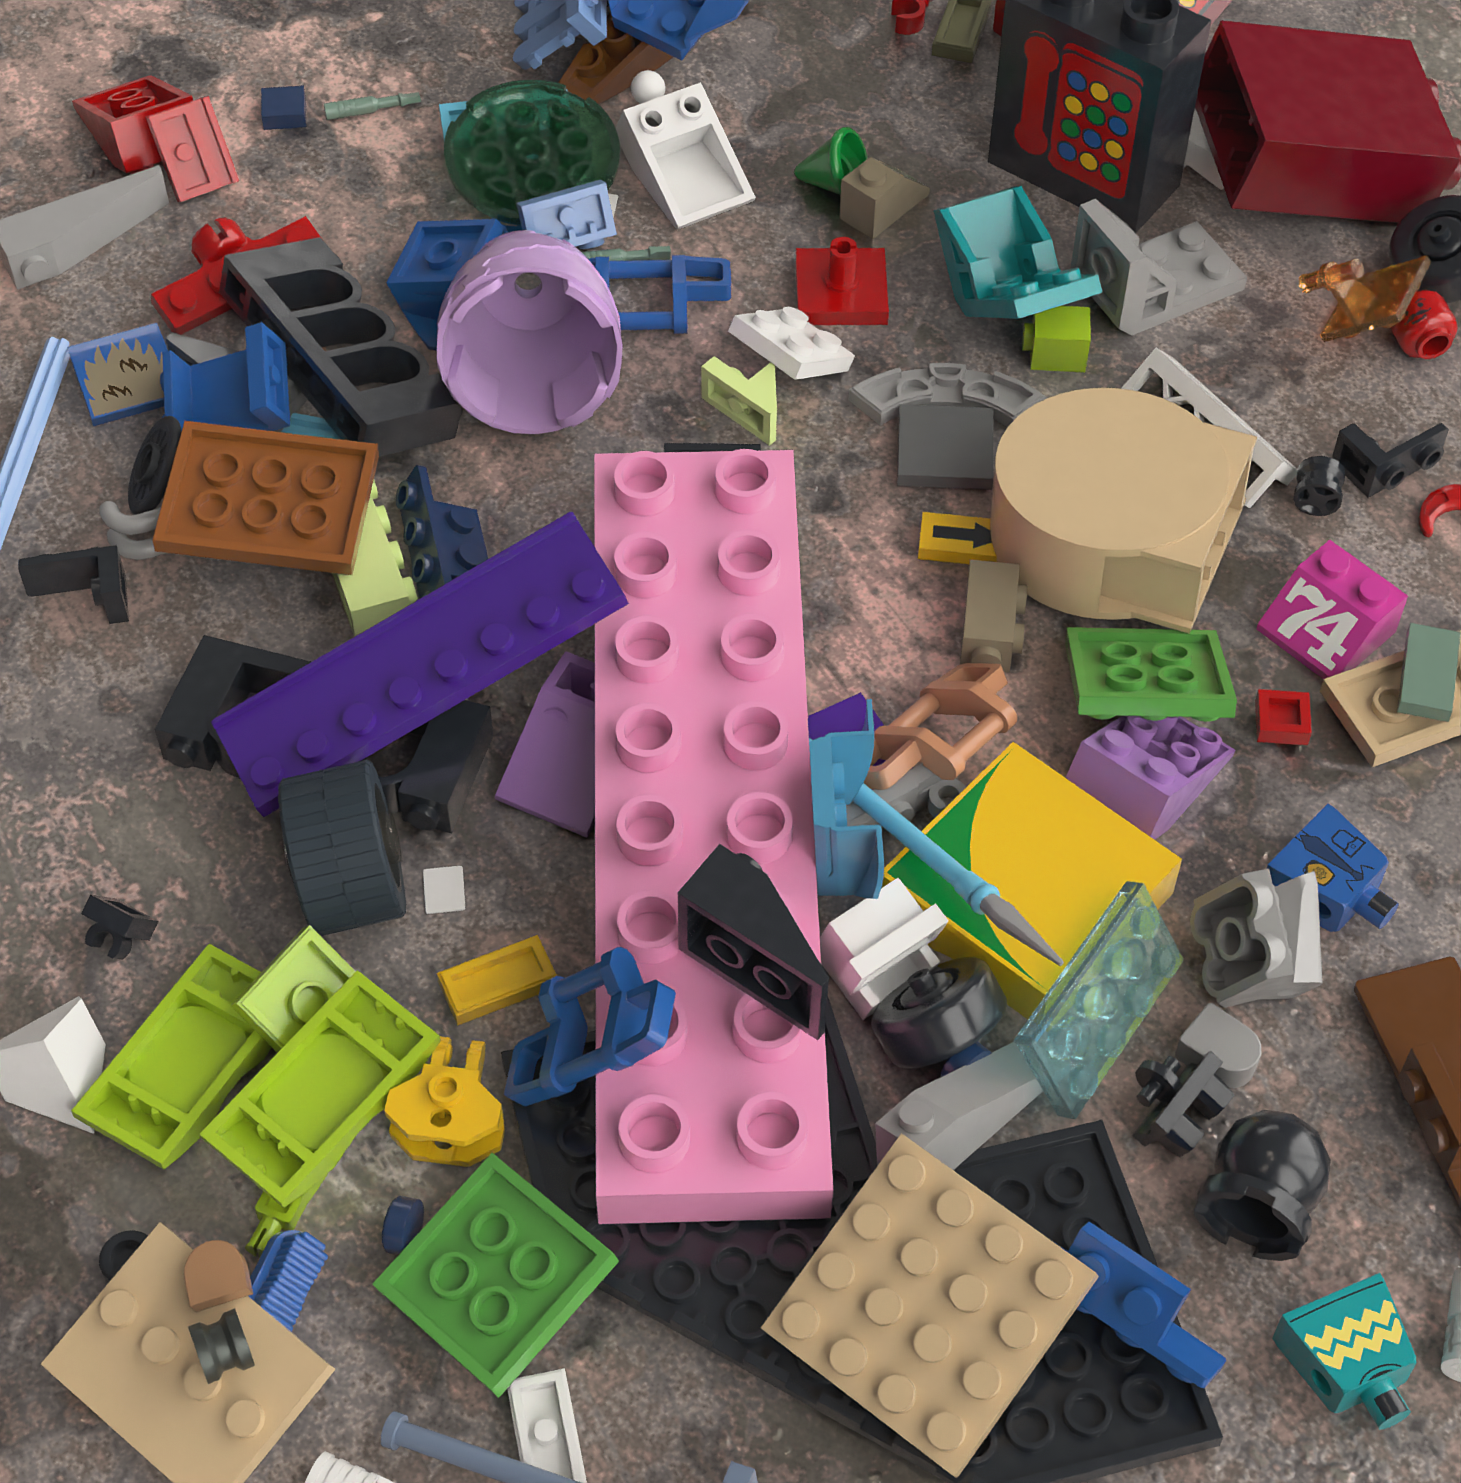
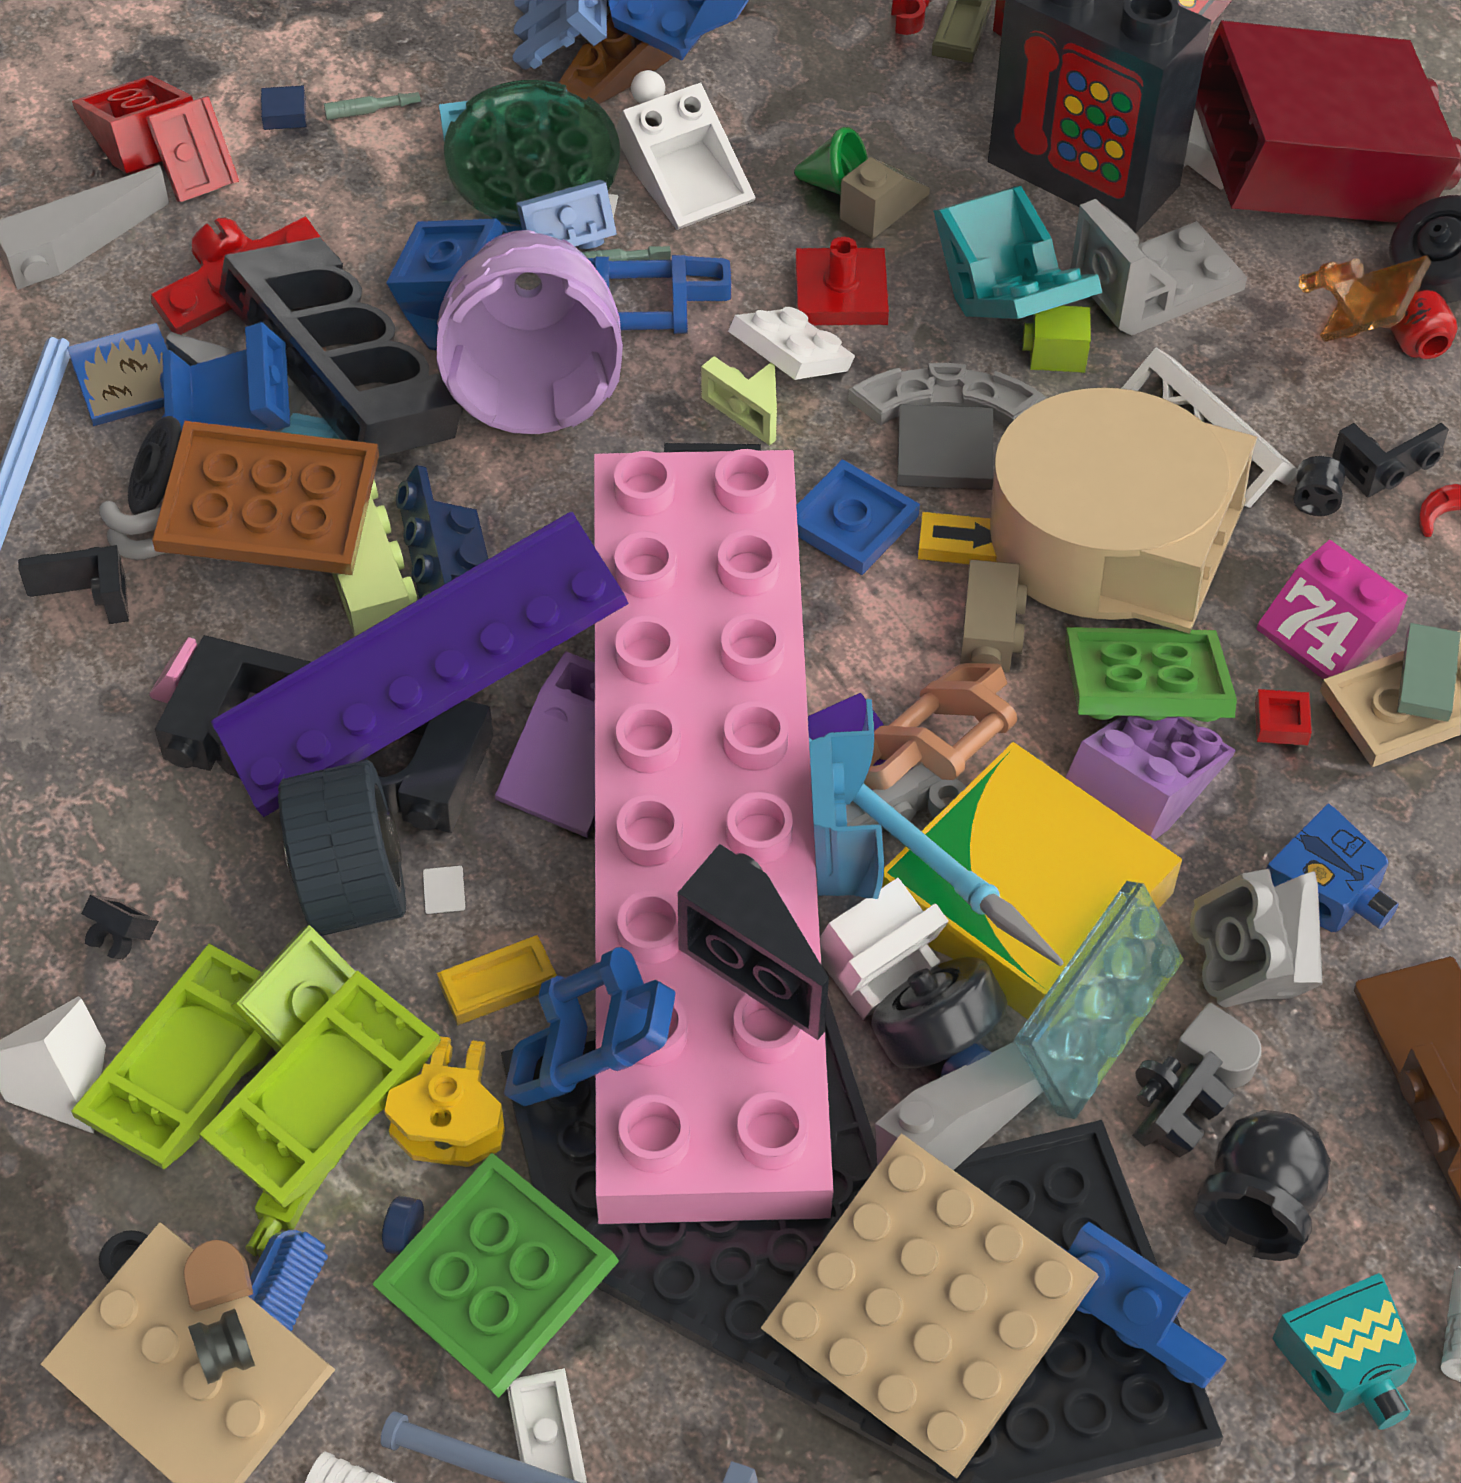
none -> bright pink slope [149,637,198,703]
none -> blue plate [796,459,920,575]

